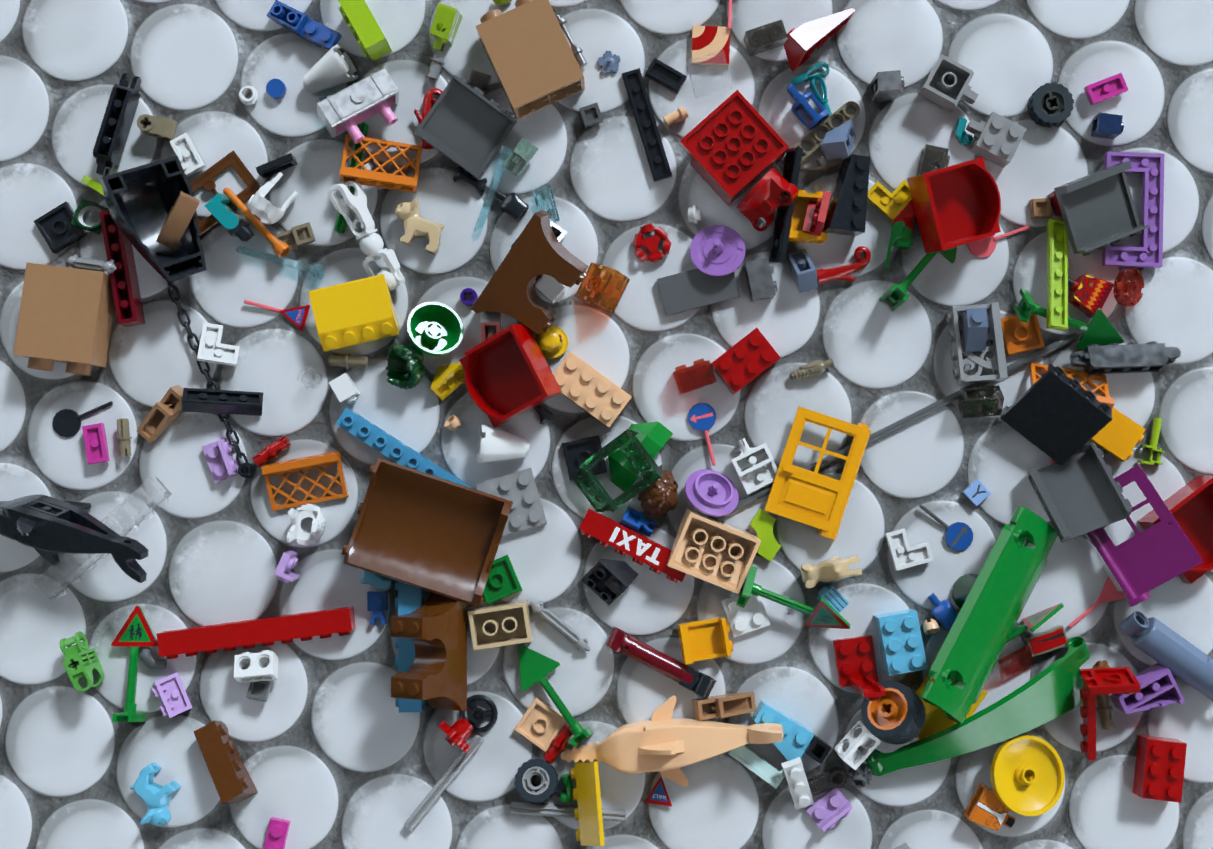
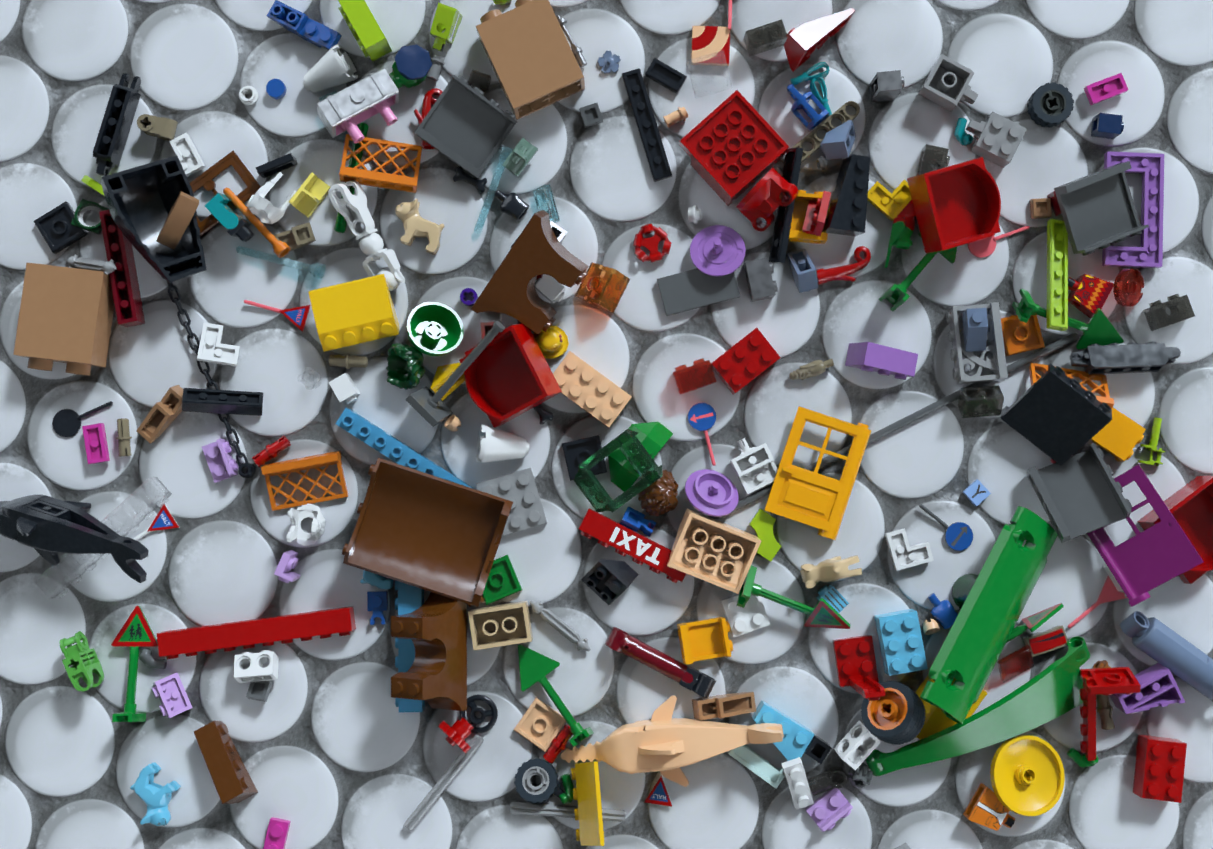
none -> piece [133,504,180,540]
none -> light yellow panel [289,172,331,218]
none -> dark blue piece [389,44,432,89]
none -> dark grey tile [406,321,505,427]
none -> medium lavender wedge [845,342,918,380]
none -> green arm [1067,748,1099,767]
none -> clear smoke brick [1143,294,1195,331]

